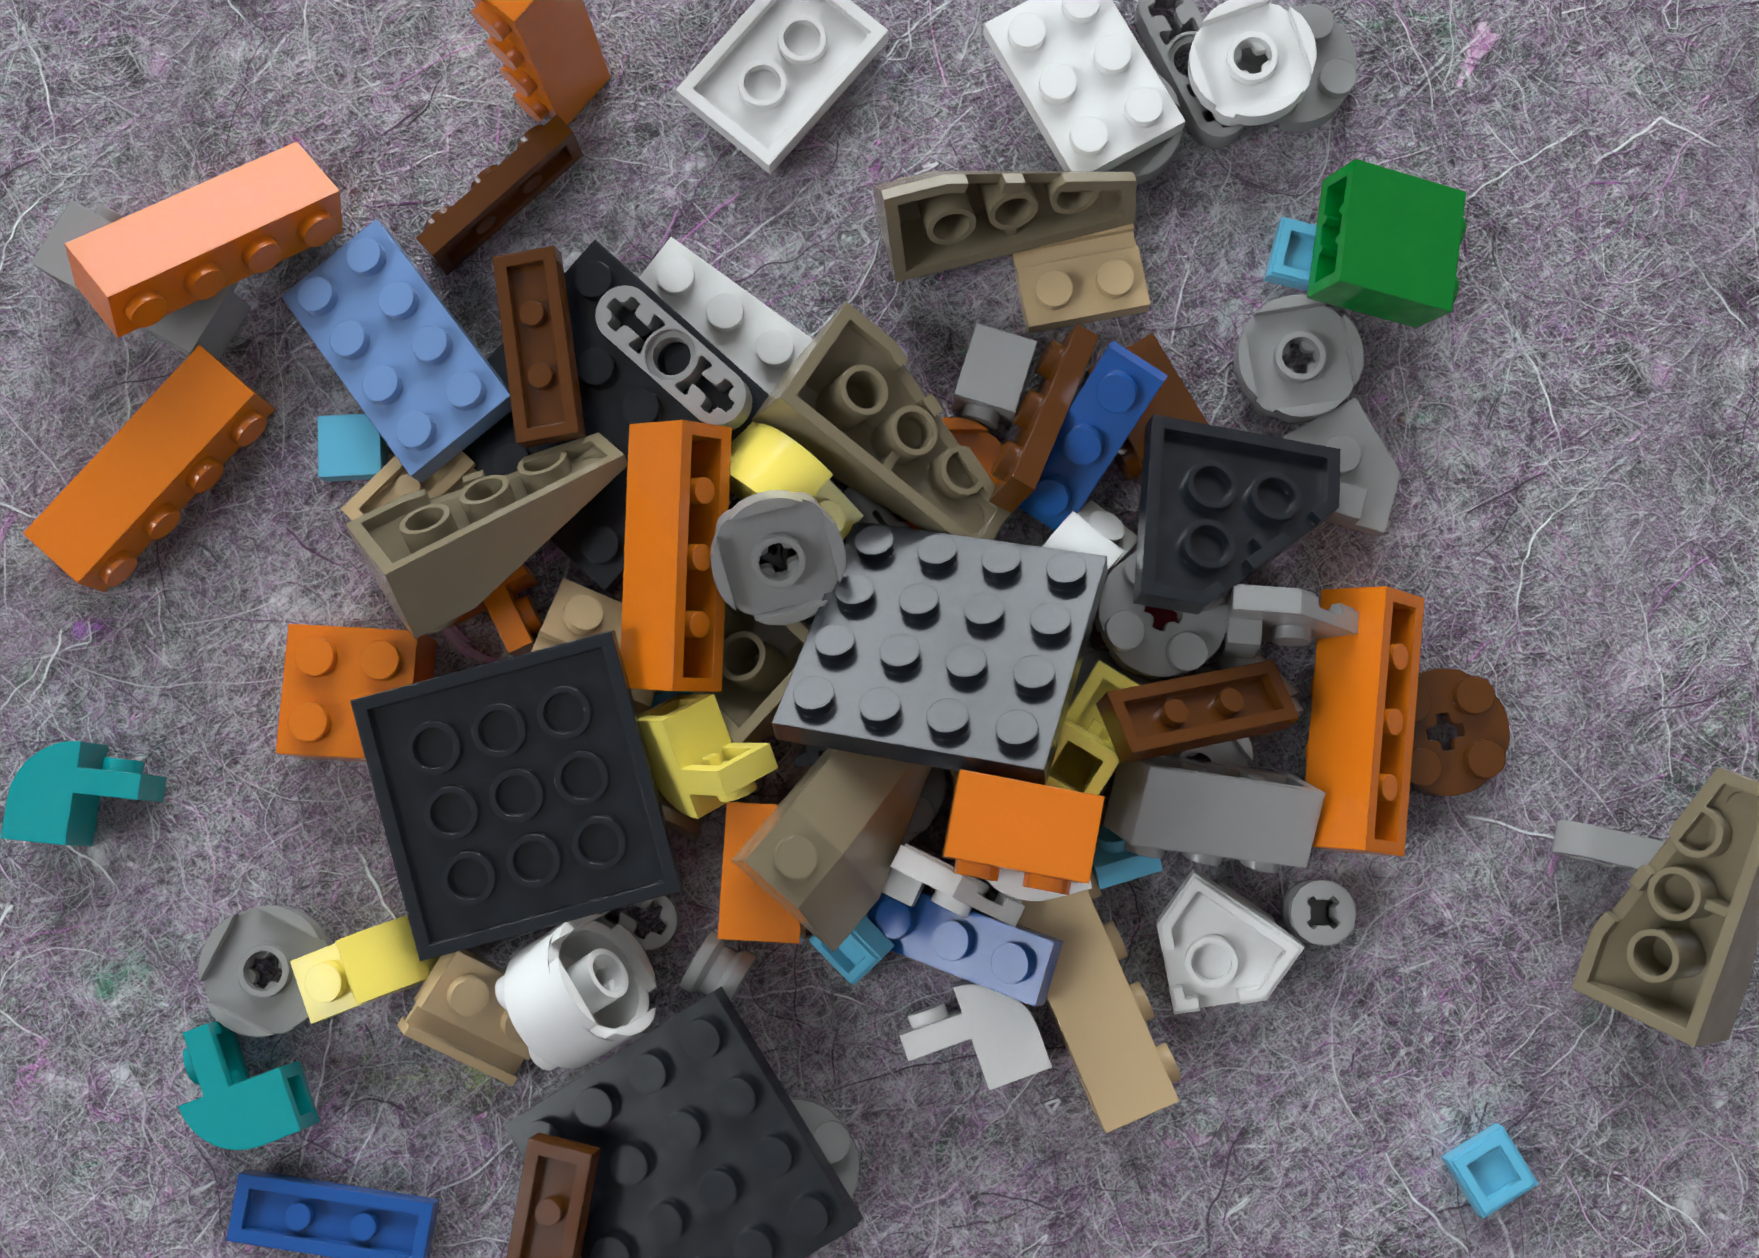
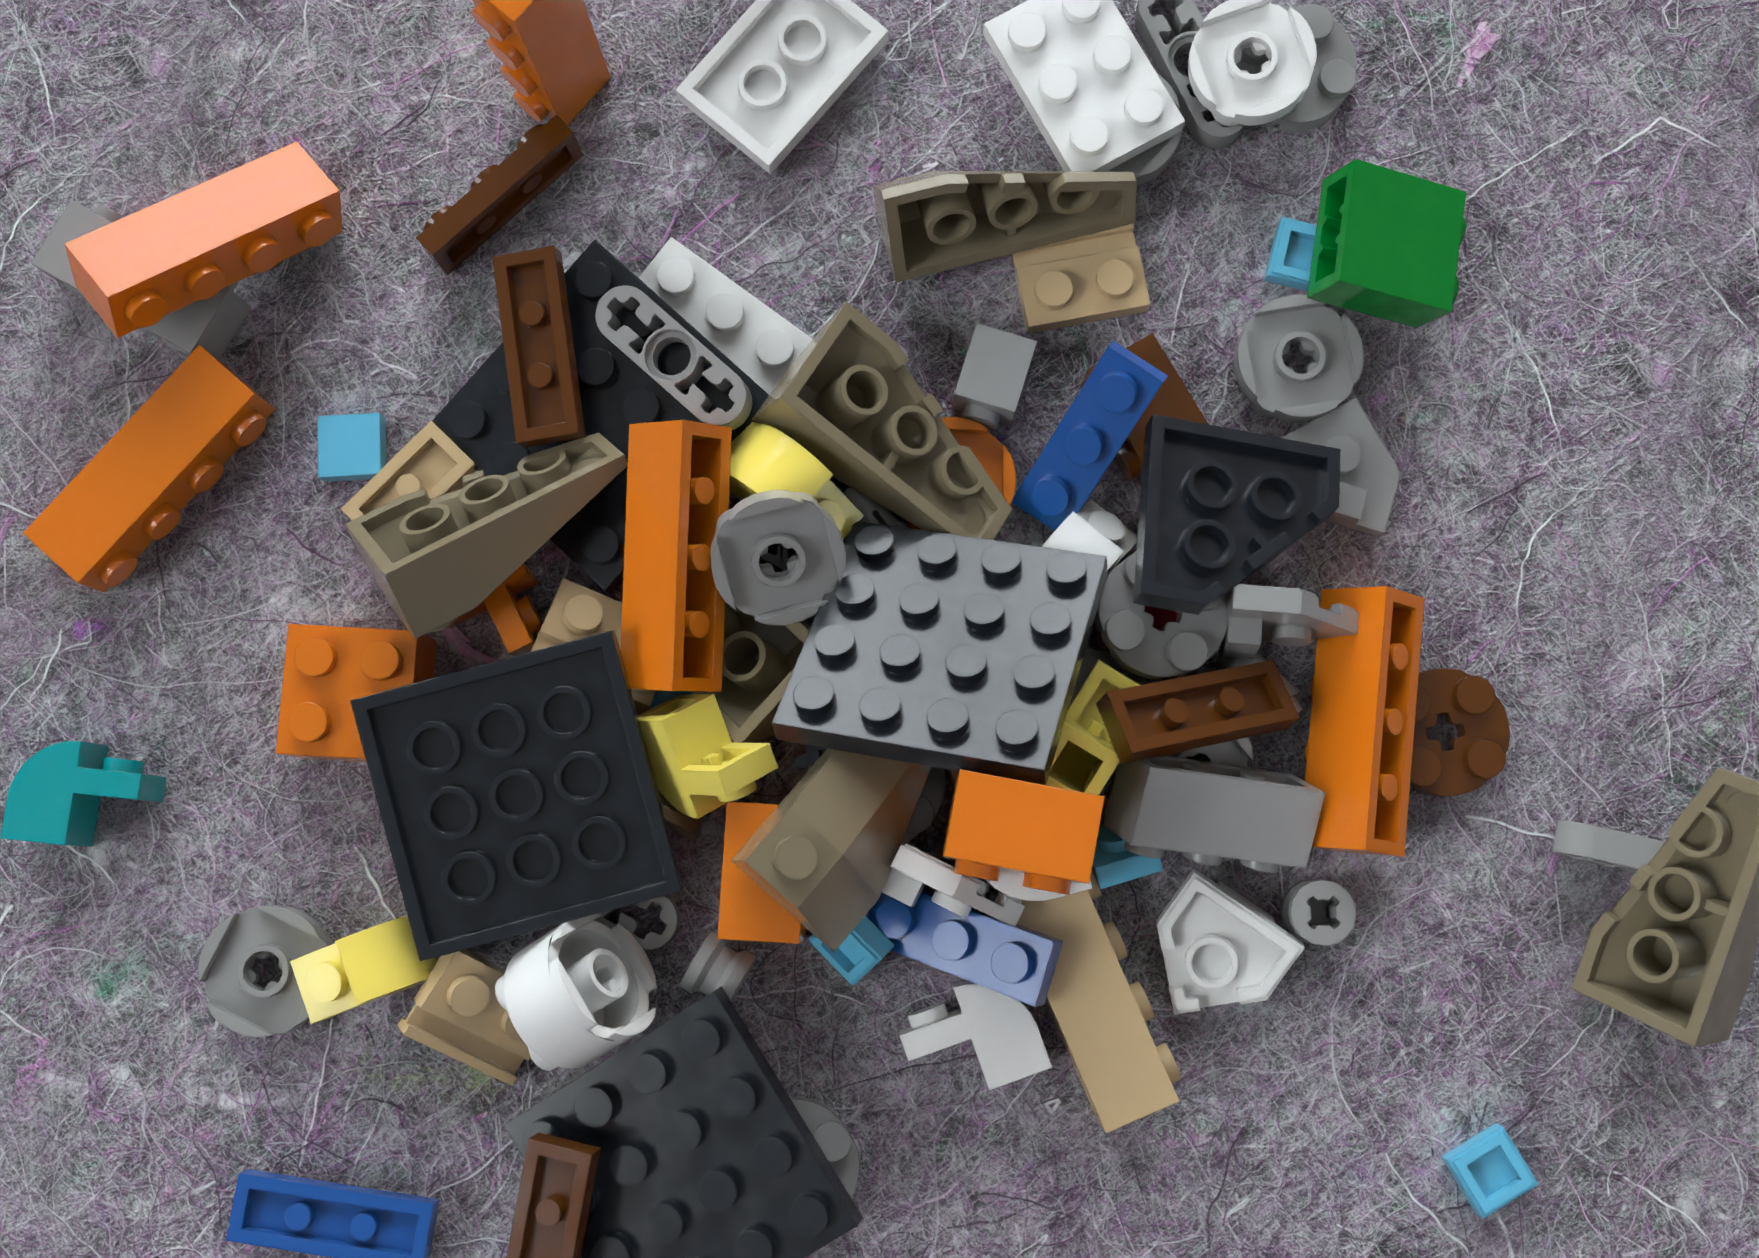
teal brick [178,1021,320,1150] -> none
medium blue plate [281,218,512,483] -> none
reddish brown plate [989,324,1099,513] -> none

